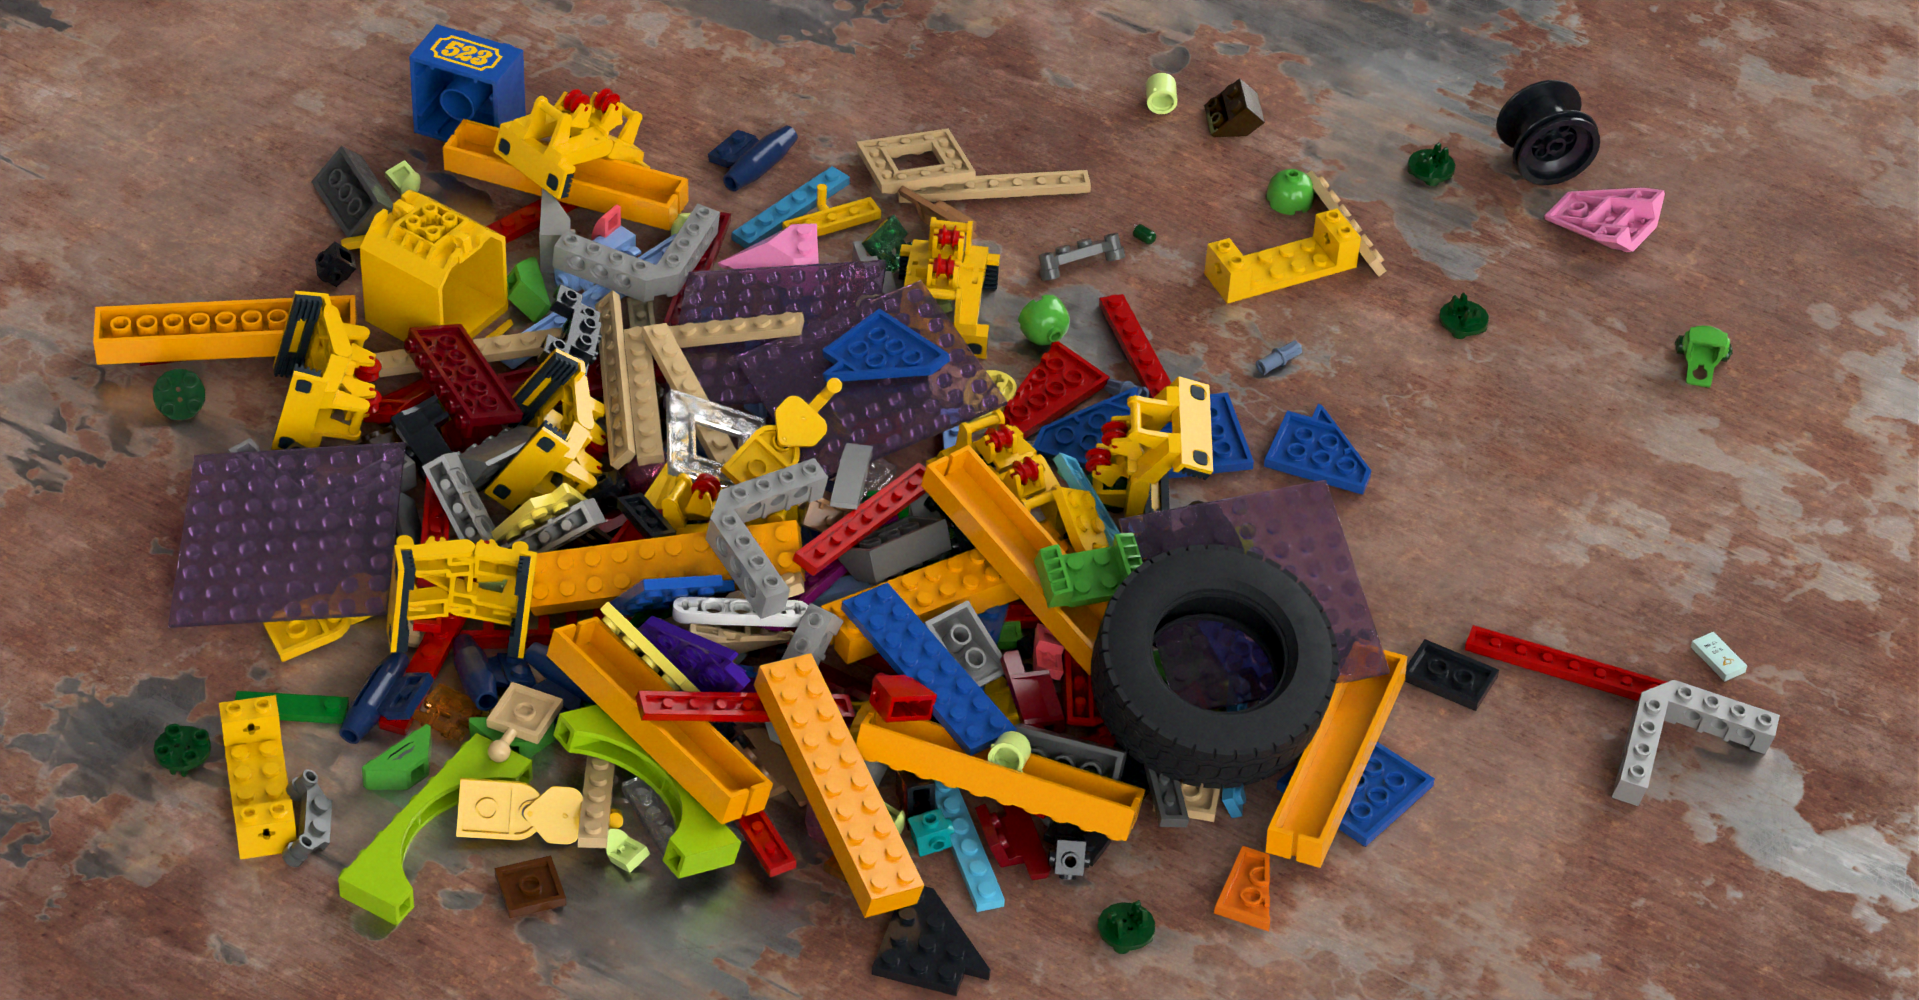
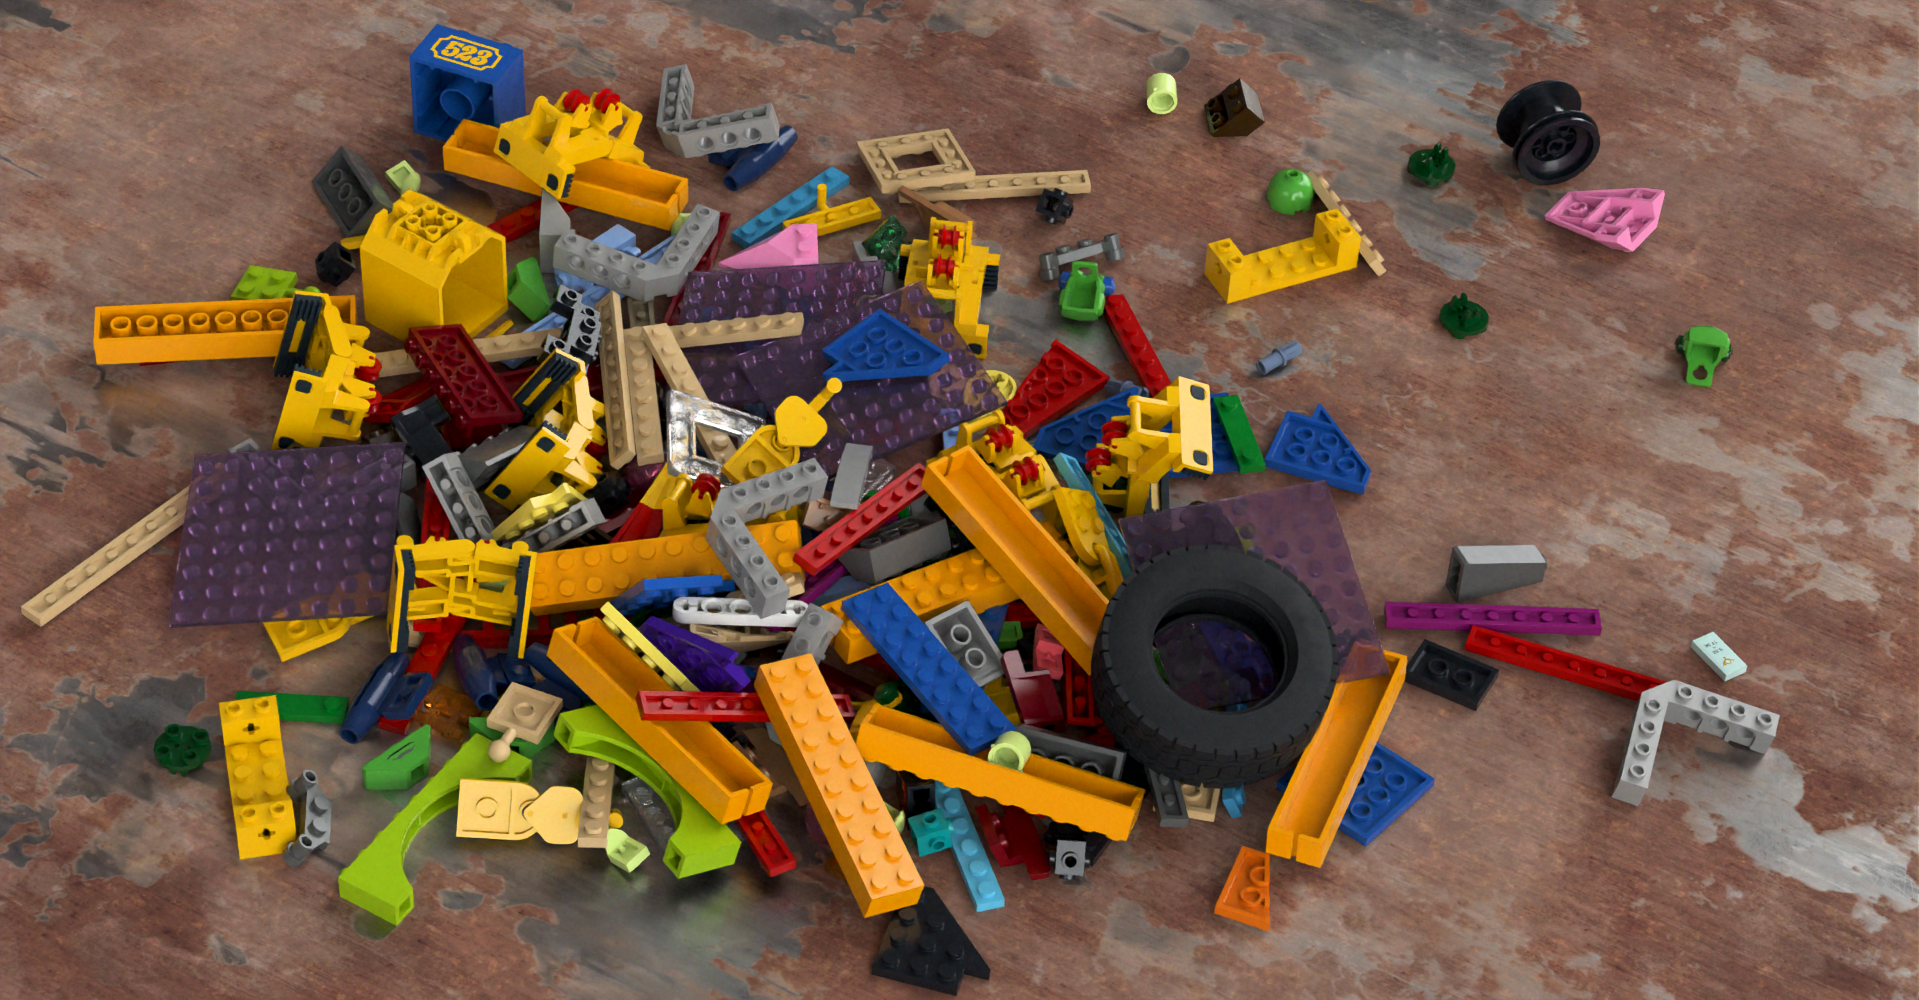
dark green plate [153,369,205,420] -> none
reddish brown plate [494,855,566,918] -> none
coral slope [591,205,621,240] -> none
black plate [617,493,676,539] -> none
red torso [869,673,937,723] -> none
bright green cylinder [1018,295,1070,346] -> none
bright green plate [1034,533,1143,608] -> none
dark green plate [1097,900,1155,954] -> none
dark green piece [1133,224,1156,244] -> none
none -> tan plate [21,463,240,627]
none -> lime plate [231,265,321,301]
none -> light grey brick [656,64,780,158]
none -> black brick [1036,188,1074,225]
none -> bright green piece [1058,261,1116,321]
none -> green plate [1213,395,1266,474]
none -> magenta plate [1384,602,1602,636]
none -> dark grey slope [1445,545,1547,603]

